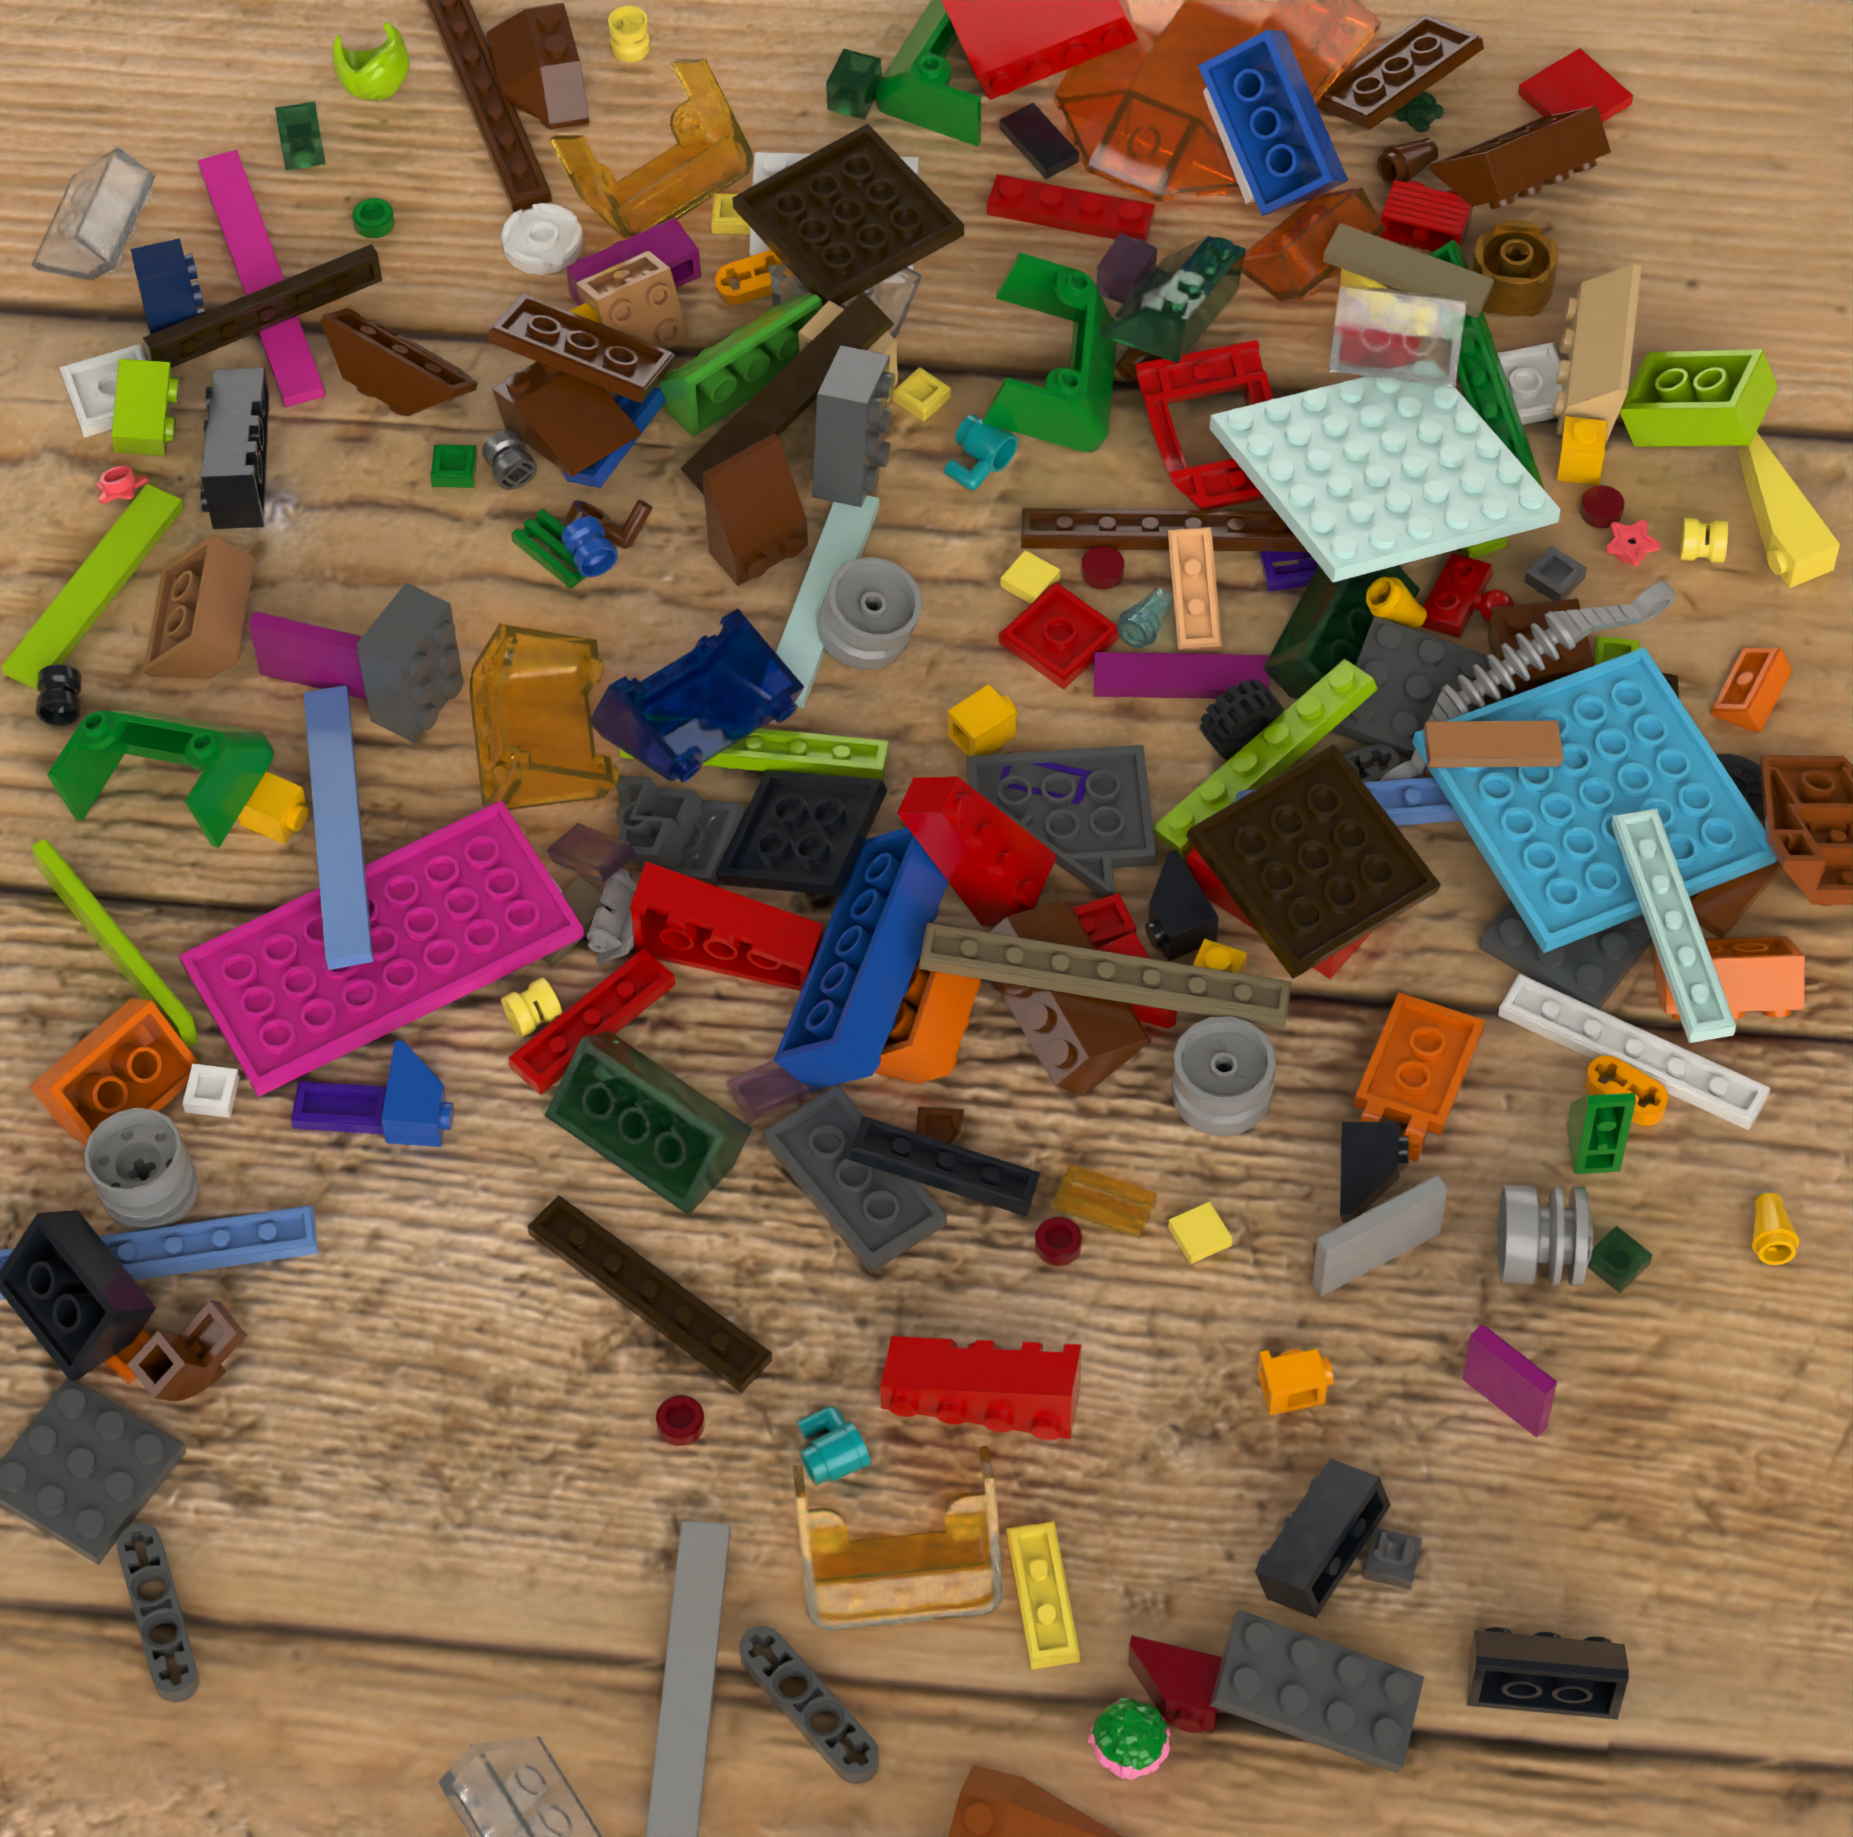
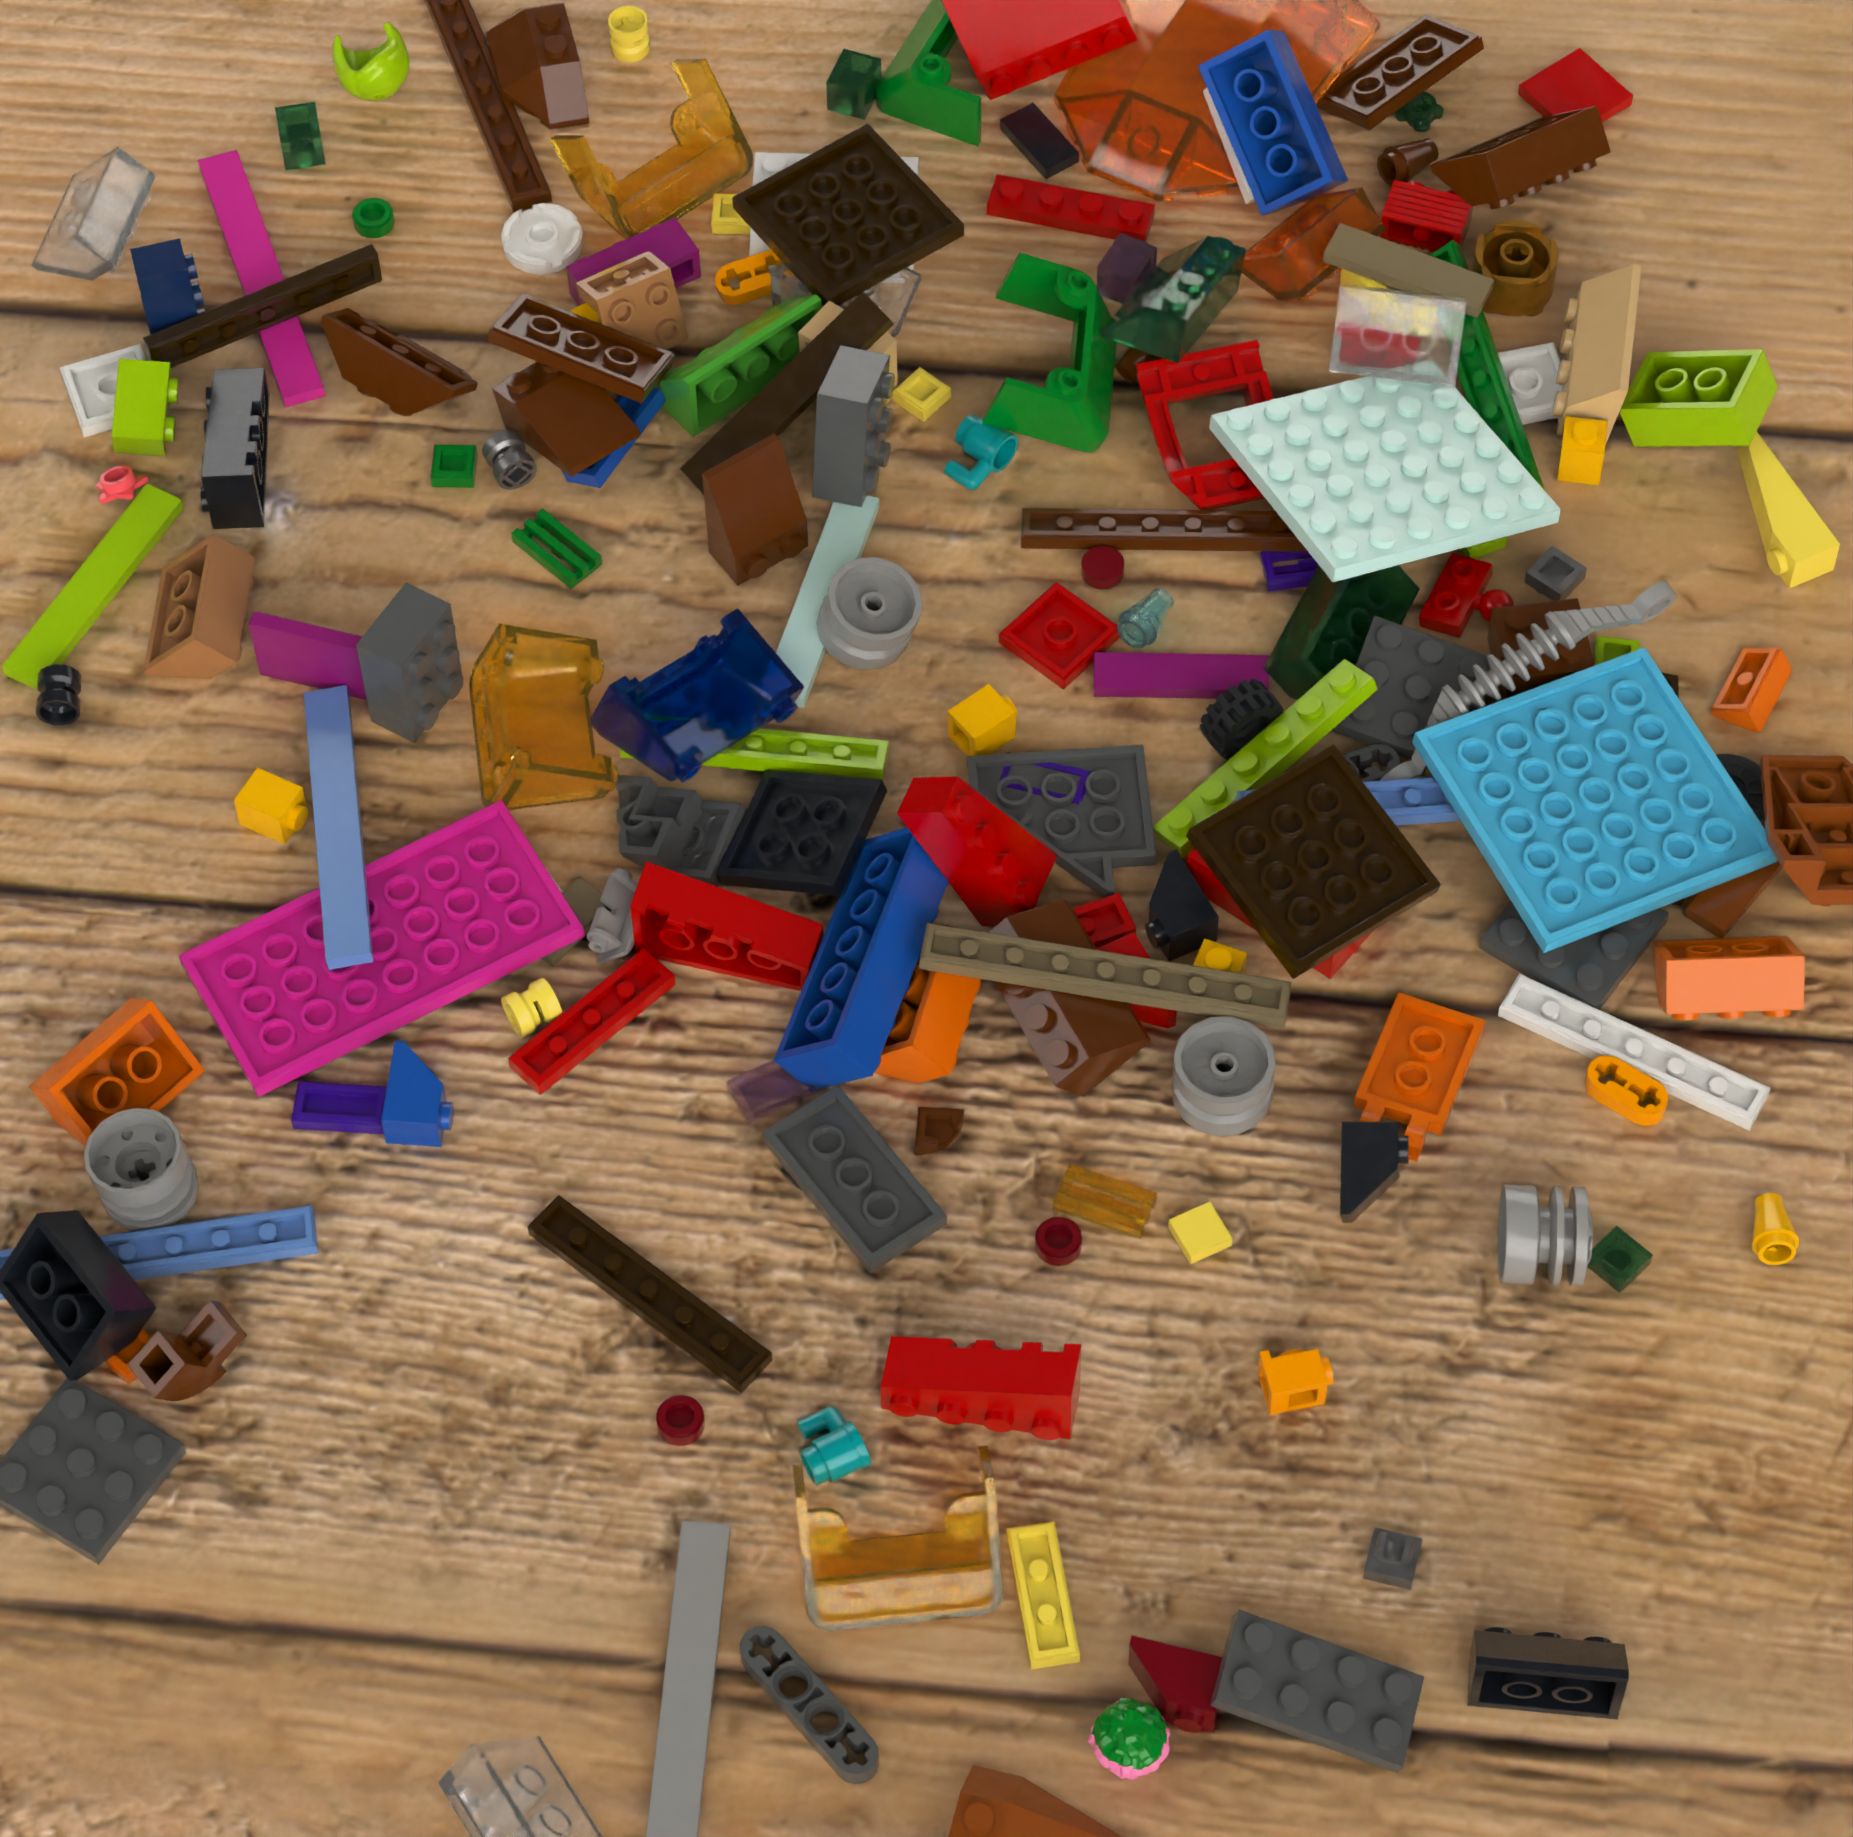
lime tile [31,839,198,1048] -> none
green windscreen [47,710,274,848] -> none
dark grey beam [117,1523,199,1703] -> none
white plate [183,1063,240,1118] -> none
clear green slope [545,1031,752,1214] -> none
tile [547,823,636,882] -> none
blue wheel [561,516,618,577] -> none
reddish brown plate [565,500,653,549] -> none
black tile [848,1116,1040,1217] -> none
light yellow tile [1000,550,1060,604] -> none
light nougat tile [1168,527,1222,654] -> none
black brick [1255,1459,1391,1618] -> none
light grey tile [1312,1176,1447,1297] -> none
yellow cone [1366,577,1427,630] -> none
medium nougat tile [1423,720,1564,768] -> none
magenta tile [1462,1324,1557,1438] -> none
green slope [1567,1093,1636,1174] -> none
dark red tile [1580,485,1625,528] -> none
coral plate [1605,520,1661,566] -> none
light aqua tile [1612,809,1736,1043] -> none
light yellow wheel [1680,517,1728,563] -> none

